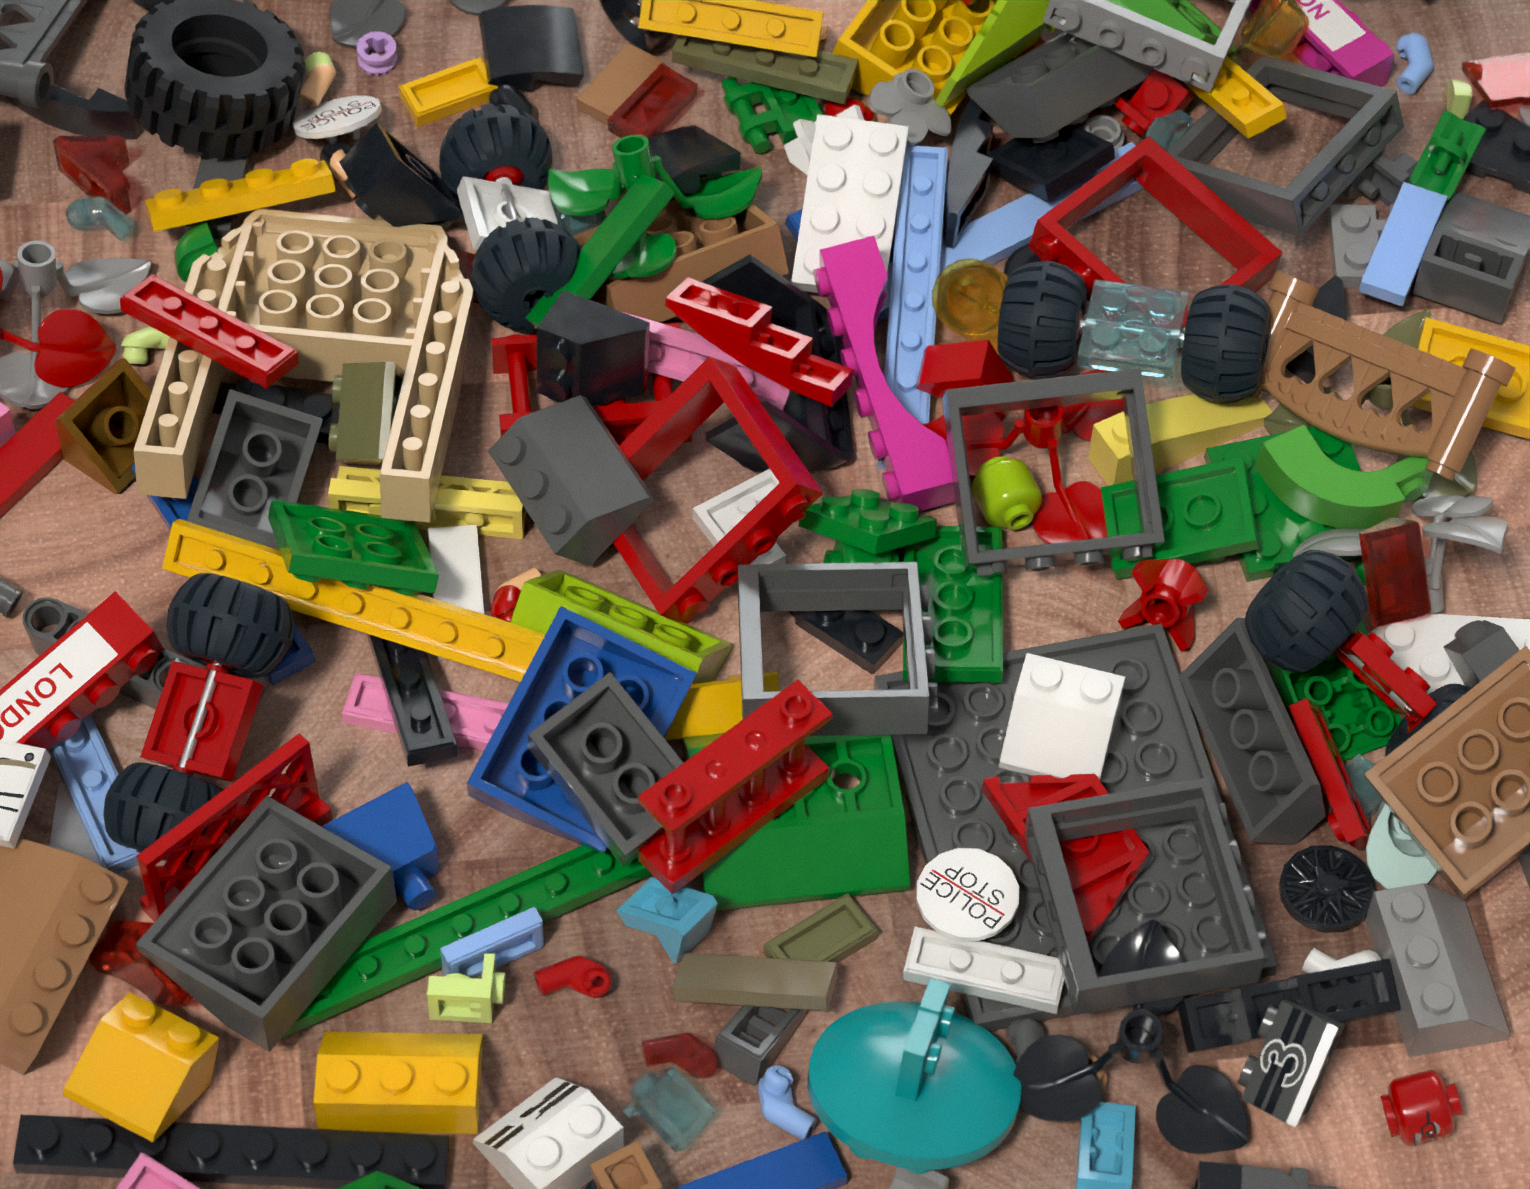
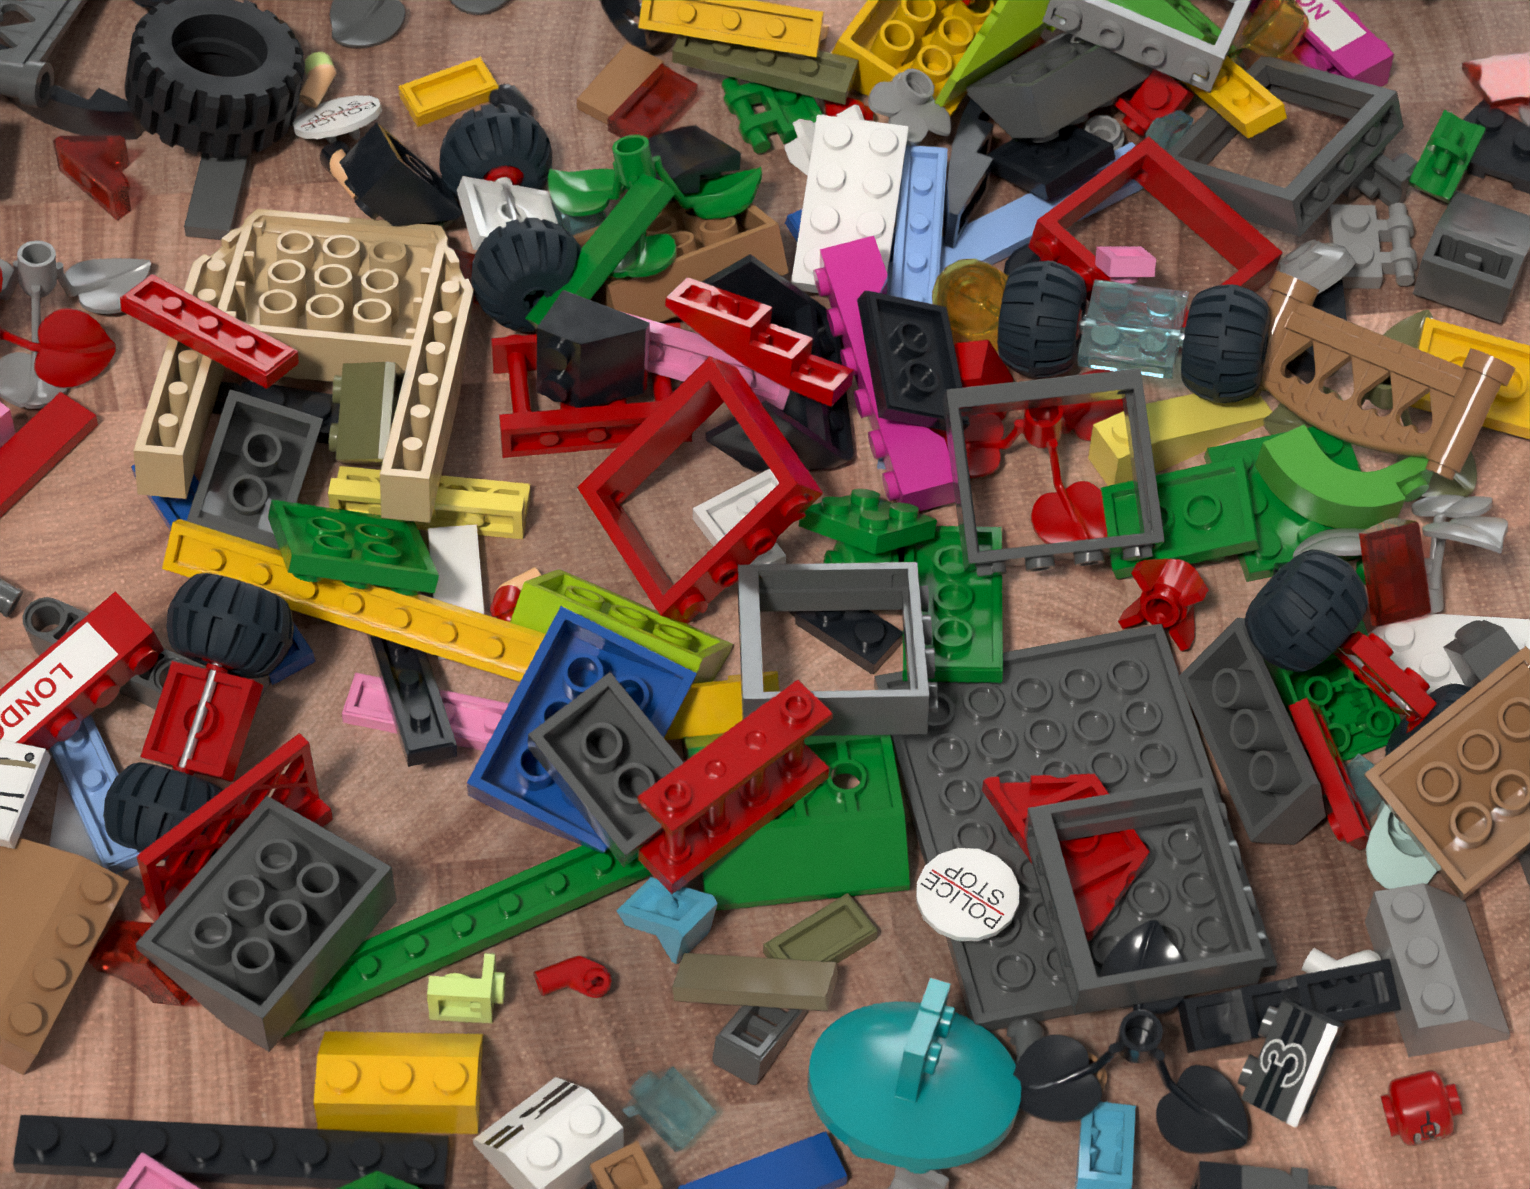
pearl gold slope [55,358,152,494] -> none
yellow slope [63,992,220,1142] -> none
clear light blue arm [66,196,135,241] -> none
yellowish green arm [121,326,169,364] -> none
yellow plate [144,159,336,232] -> none
green piece [174,222,219,283] -> none
blue torso [322,782,440,911] -> none
lavender bush [356,32,398,77] -> none
light blue tile [440,907,544,978] -> none
black slope [478,5,584,91] -> none
dark grey slope [488,395,655,566] -> none
clear red arm [641,1033,718,1078] -> none
light blue arm [757,1065,818,1140] -> none
white tile [903,927,1064,1014] -> none
lime head [972,456,1042,530] -> none
white slope [999,653,1125,780] -> none
black wheel [1278,845,1375,933] -> none
light blue tile [1358,182,1447,307] -> none
light blue arm [1396,32,1434,94] -> none
yellowish green tile [1446,79,1472,119] -> none
none -> black tile [857,290,970,431]
none -> bright pink plate [1095,247,1156,284]
none -> light grey piece [1279,239,1355,294]

